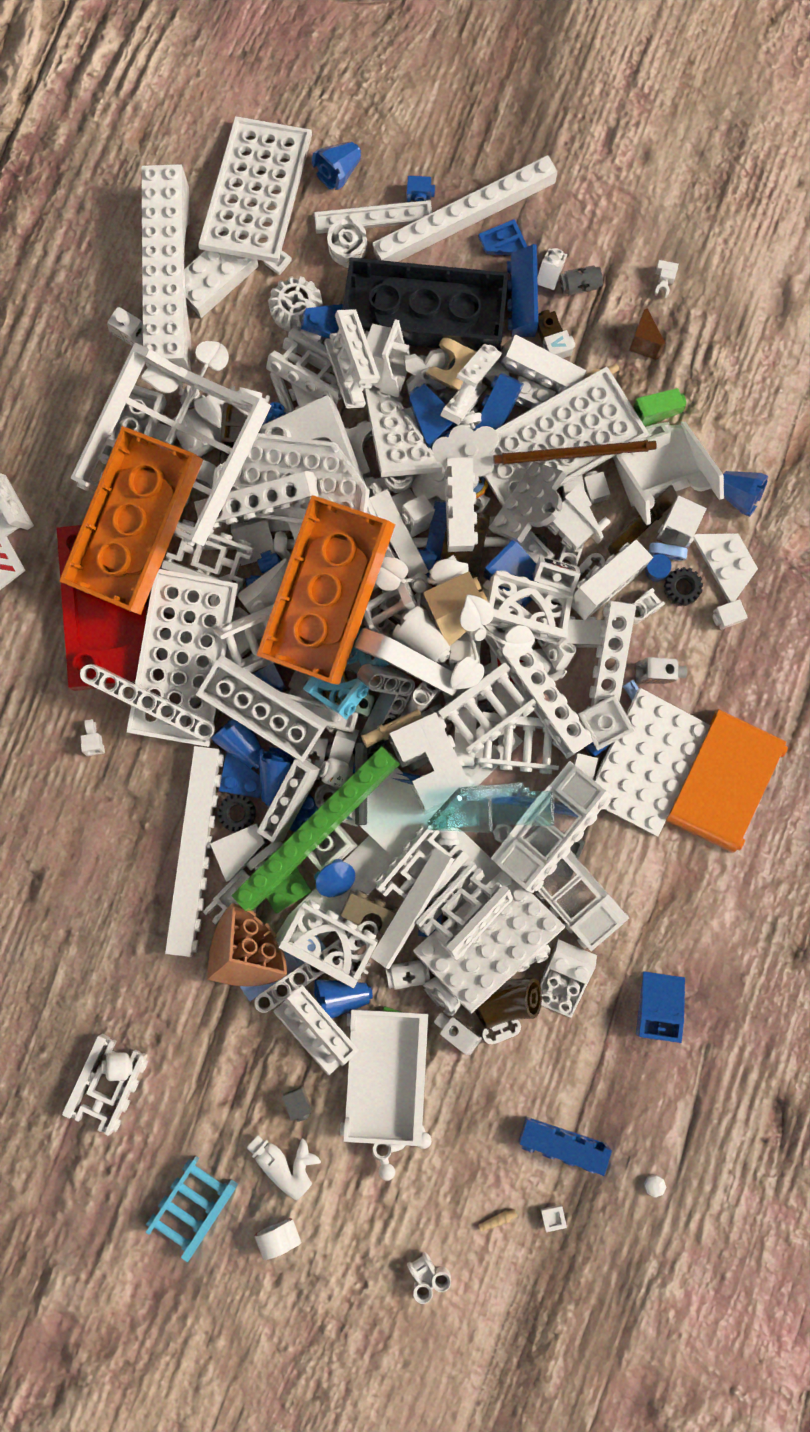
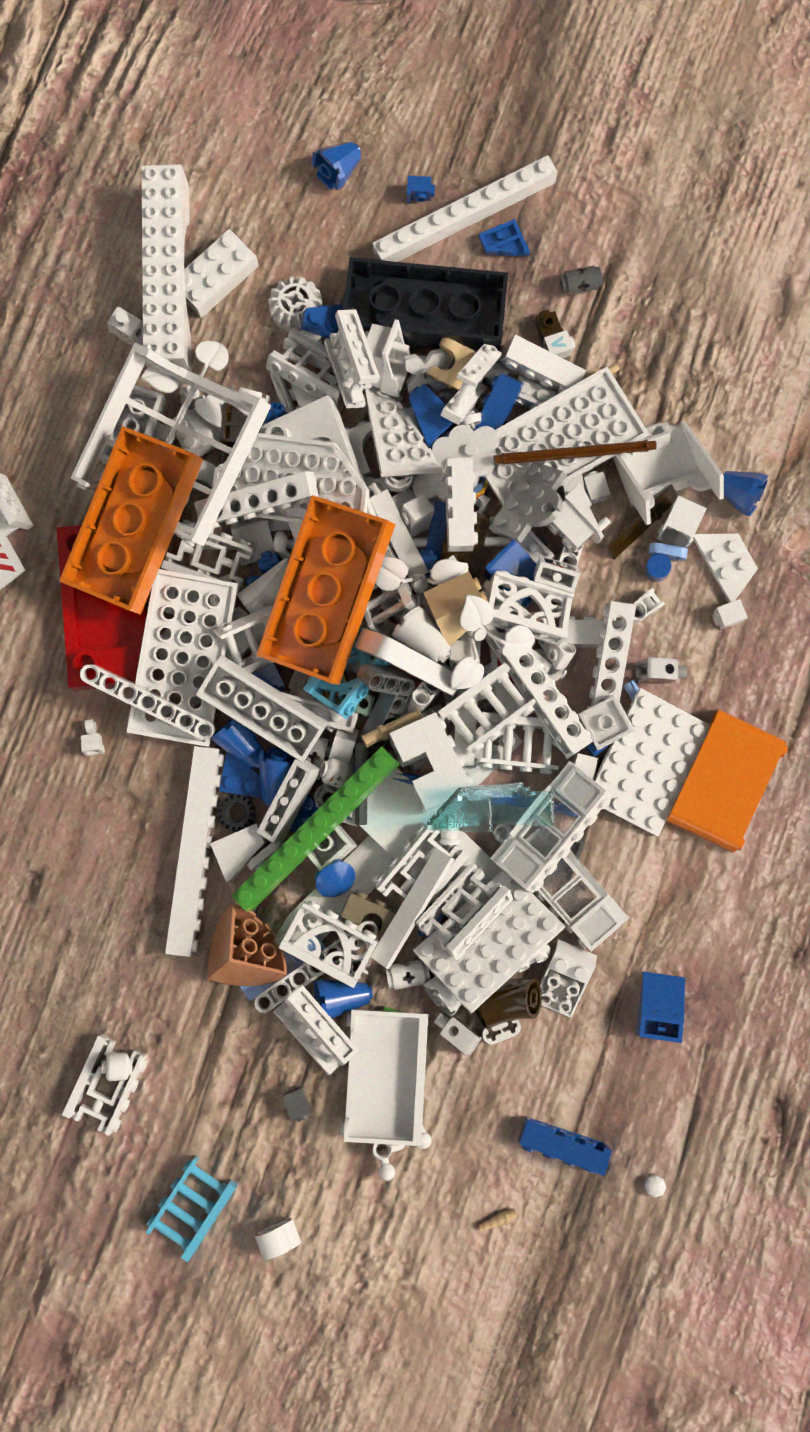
white piece [199,116,312,263] -> none
white hinge [203,869,250,924] -> none
white piece [247,1135,321,1201] -> none
white plate [264,250,292,275] -> none
bright green plate [266,867,312,914] -> none
white tile [314,200,432,234] -> none
white brick [327,219,368,268] -> none
white piece [407,1252,451,1304] -> none
blue slope [507,244,538,337] -> none
white slope [537,248,567,290] -> none
white plate [541,1205,567,1232] -> none
white brick [571,540,653,621] -> none
white beam [576,553,605,586] -> none
reddish brown slope [629,308,666,360] -> none
bright green slope [633,388,686,427] -> none
white piece [655,260,679,298] -> none
black tyre [664,567,703,606] -> none

